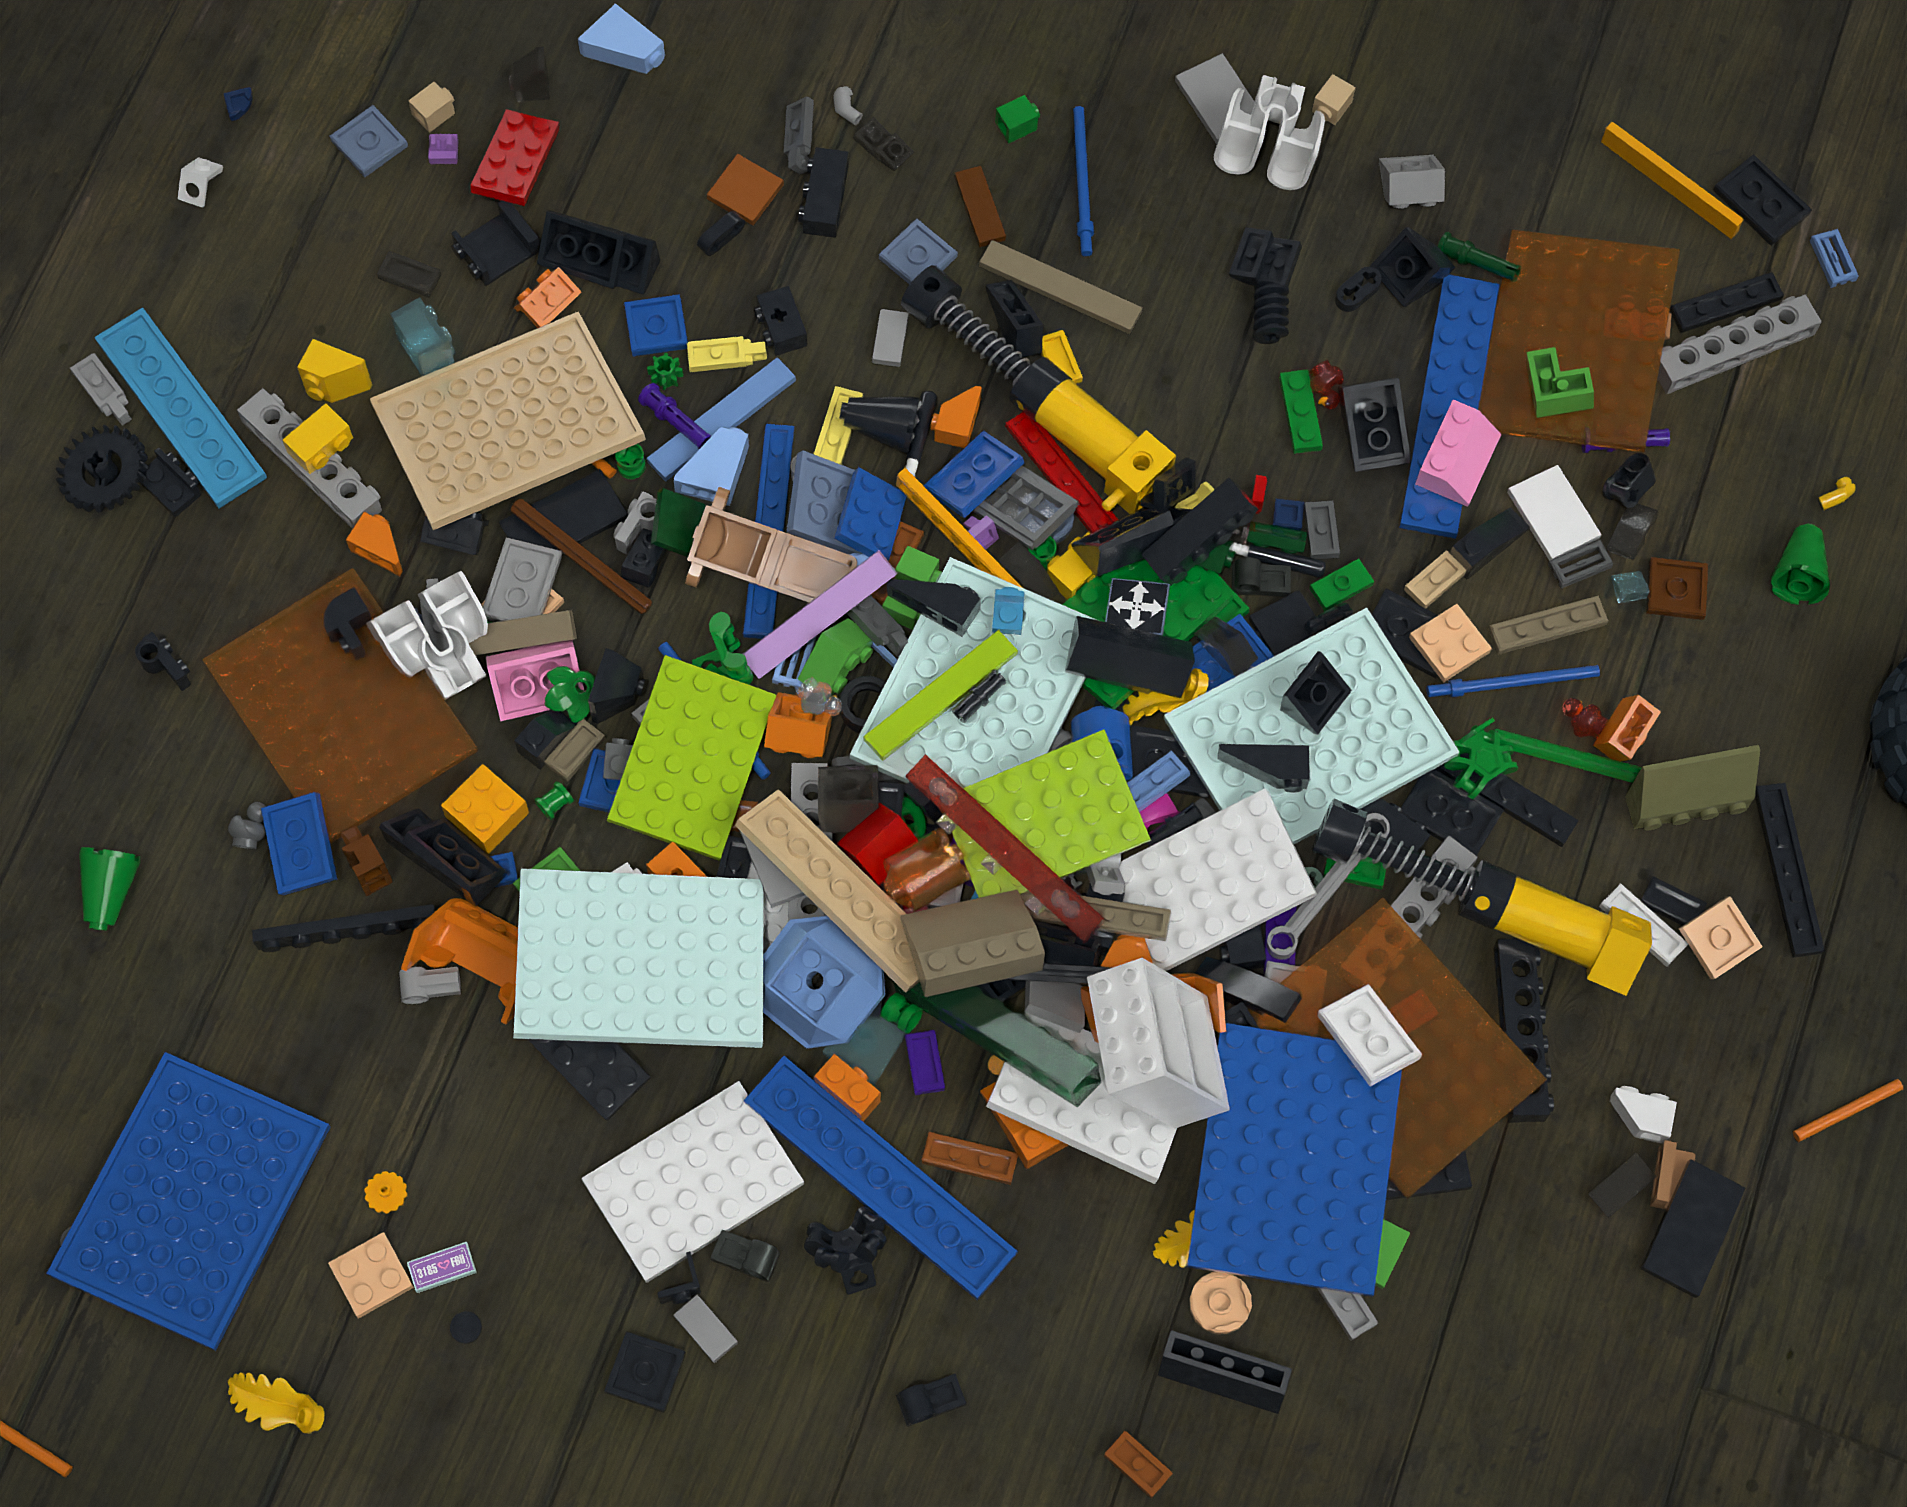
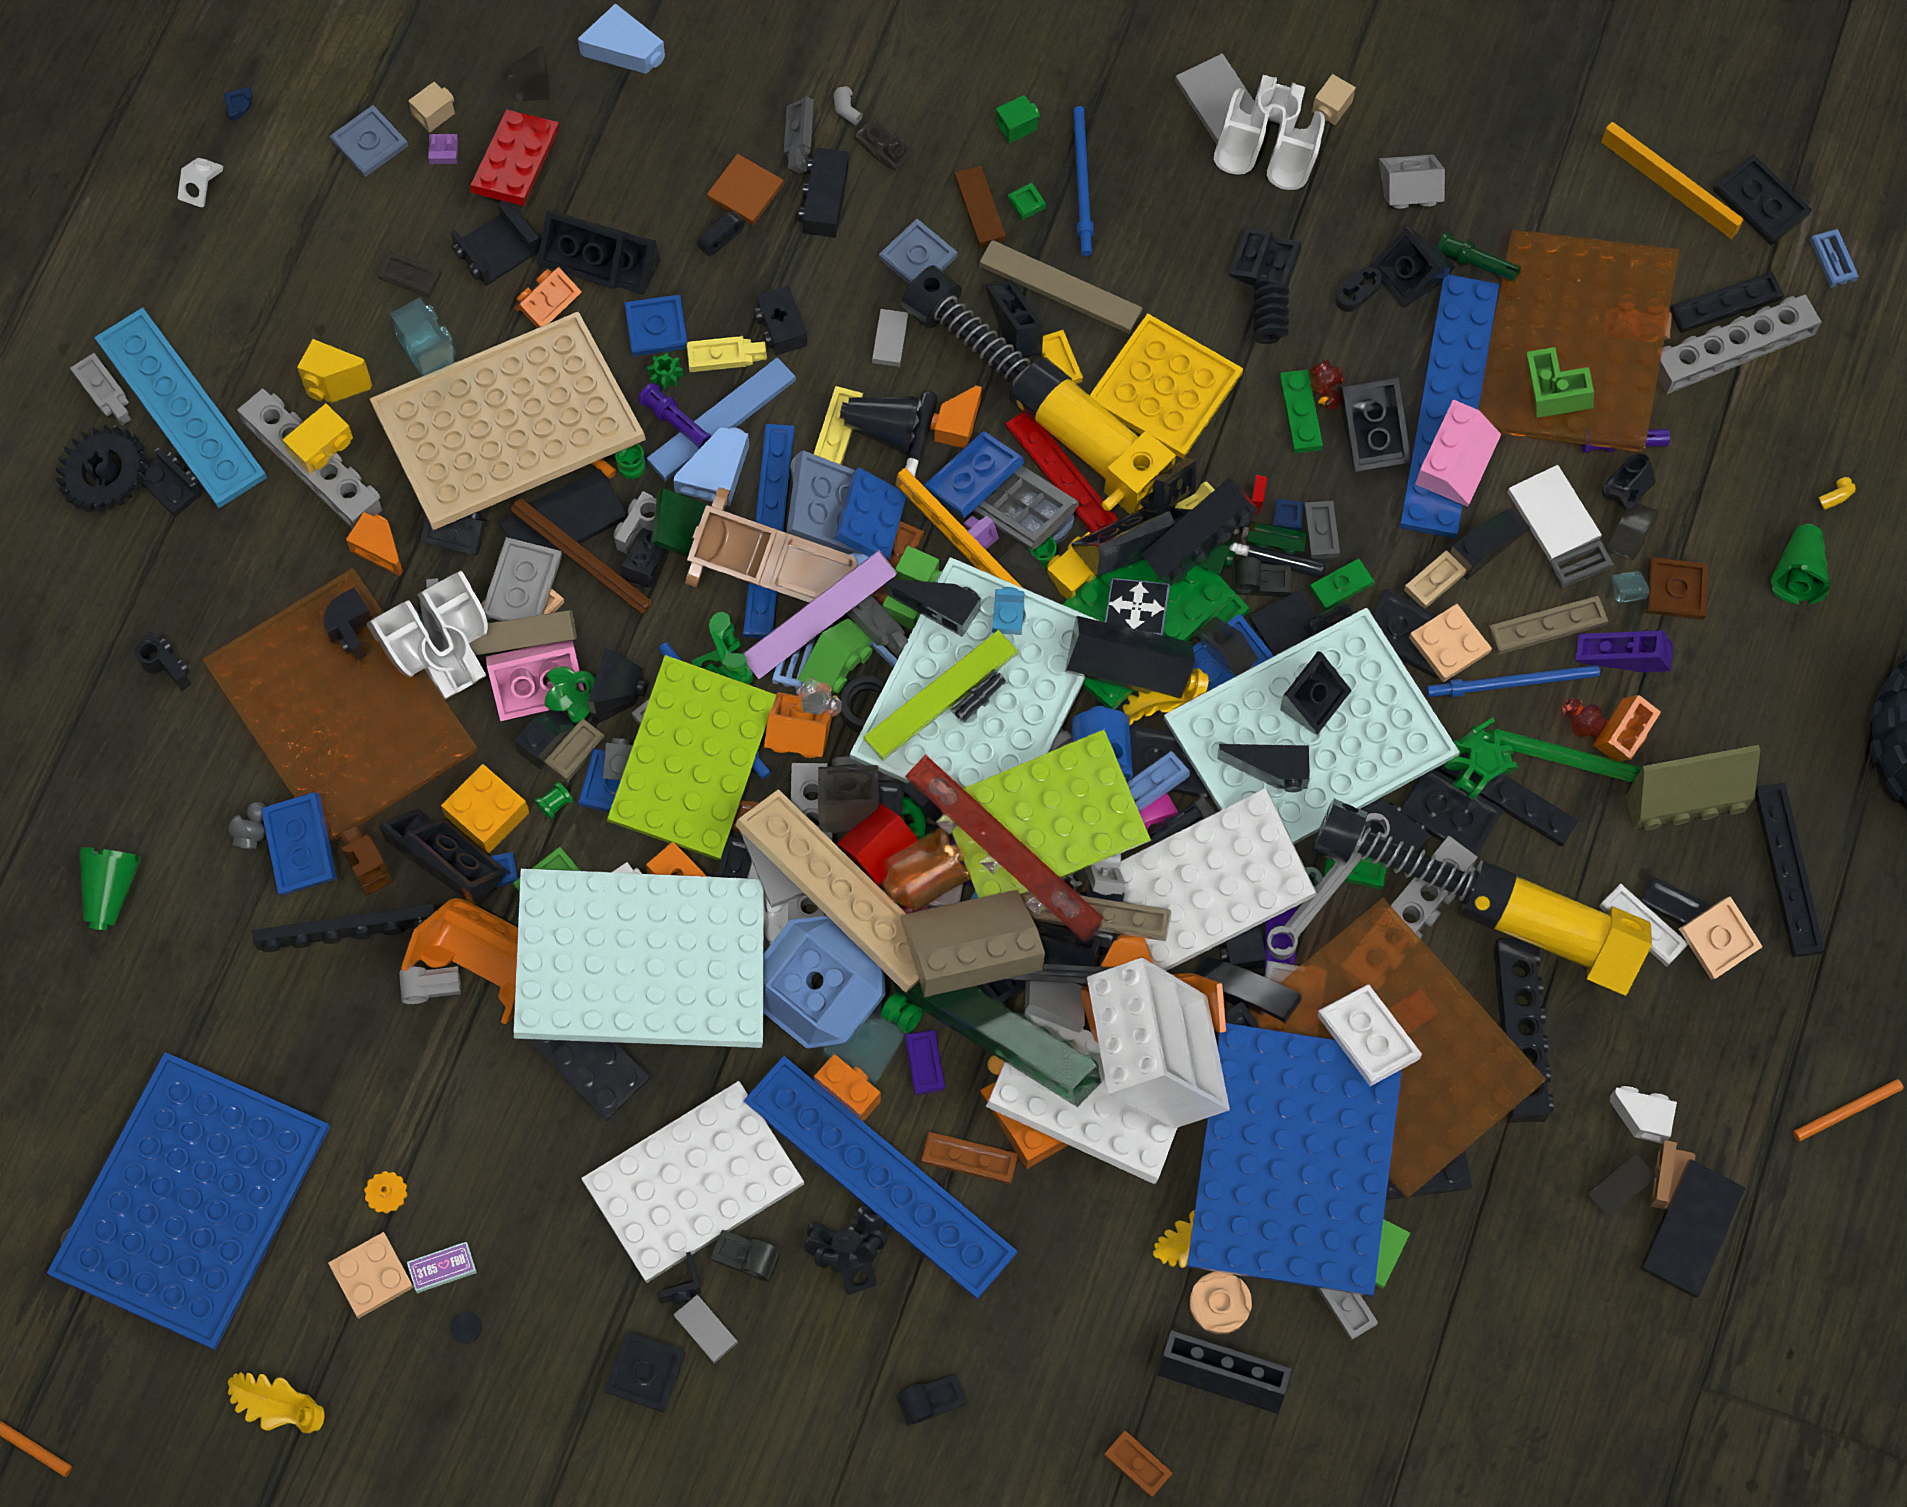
none -> green tile [1008,183,1046,220]
none -> yellow plate [1089,313,1243,459]
none -> dark purple slope [1576,630,1673,672]

